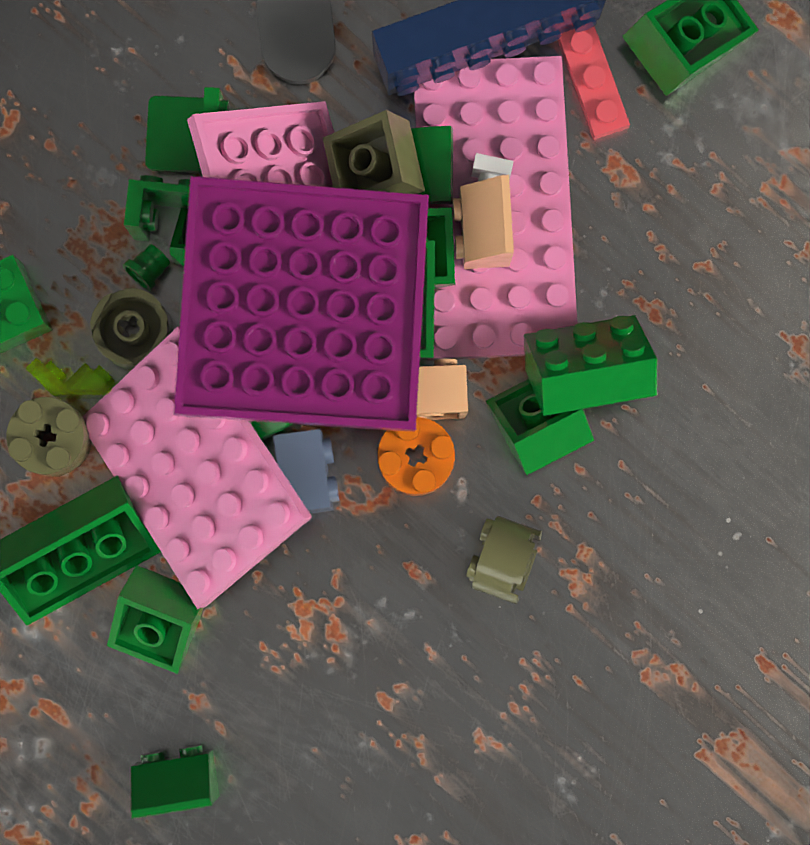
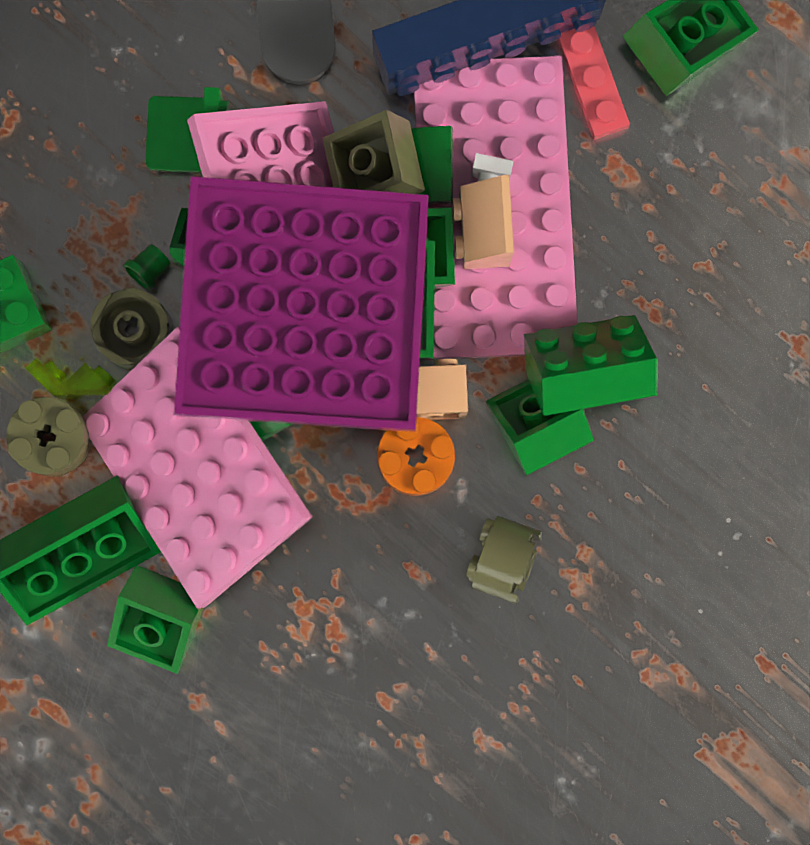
green bracket [124,175,190,242] -> none
green slope [131,745,220,819] -> none
sand blue brick [273,429,339,514] -> none

